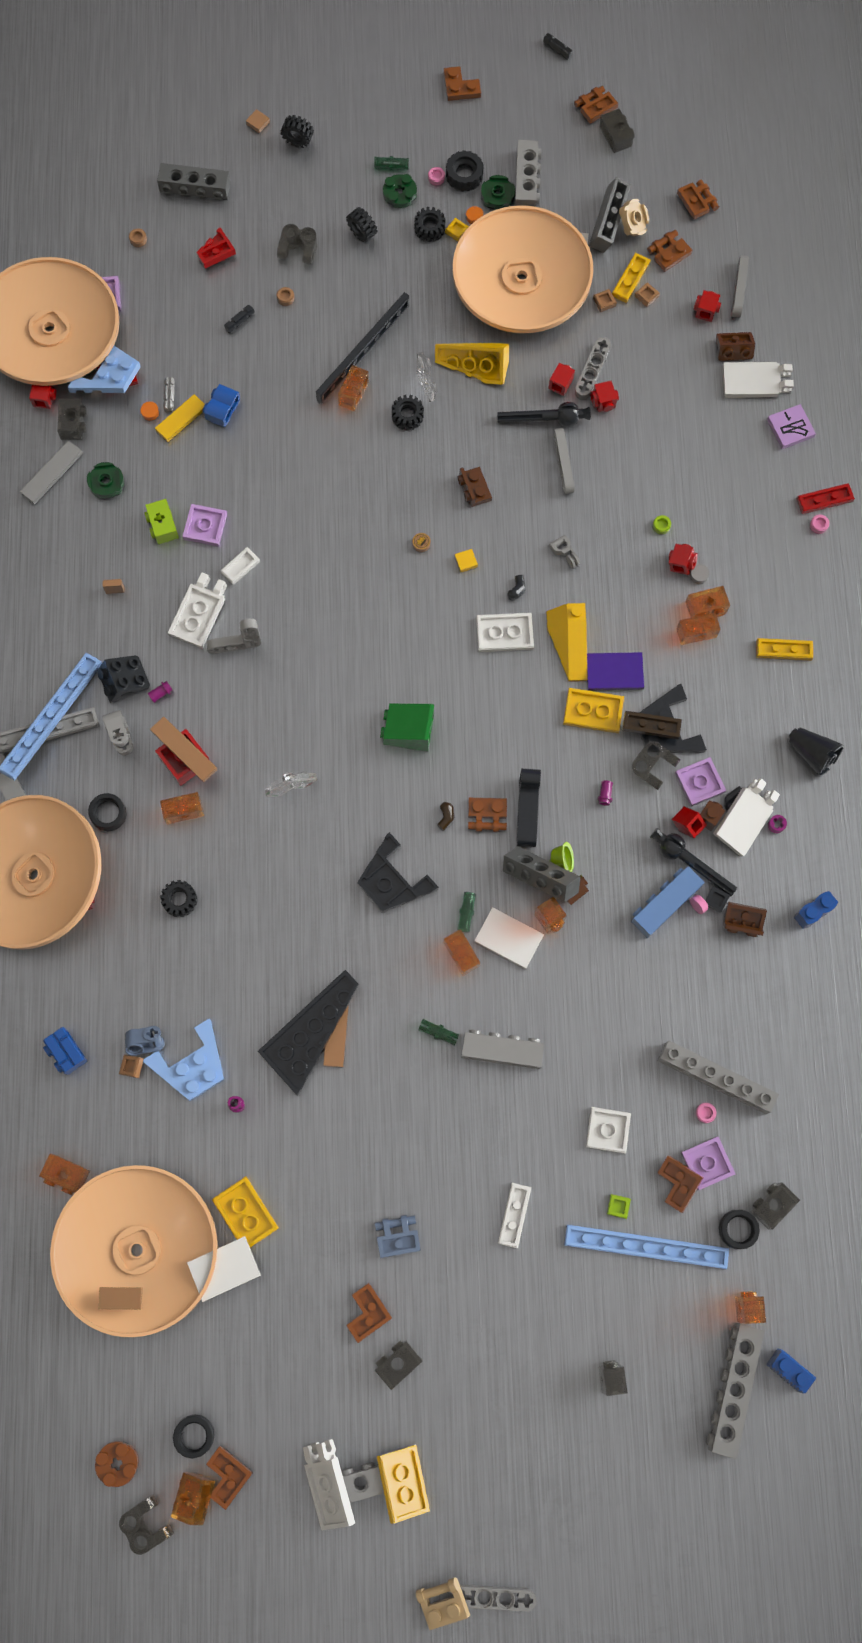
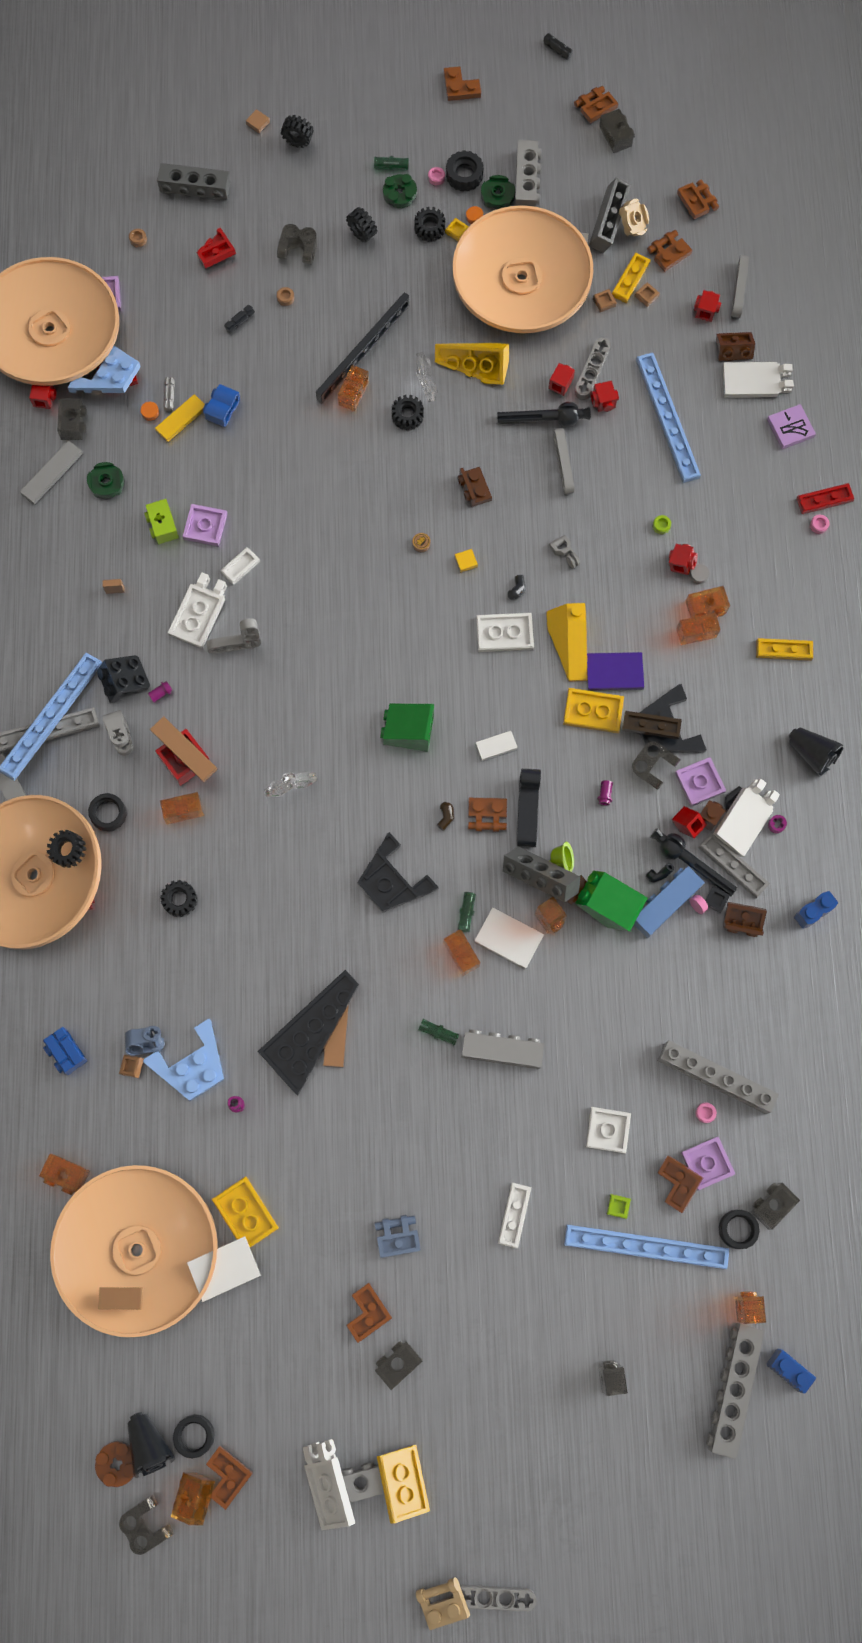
none -> black tyre [47,830,86,868]
none -> black cone [127,1412,175,1478]
none -> white tile [475,731,518,761]
none -> green slope [575,870,648,932]
none -> light blue tile [636,352,701,483]
none -> black arm [646,863,674,883]
none -> light grey tile [698,832,770,898]

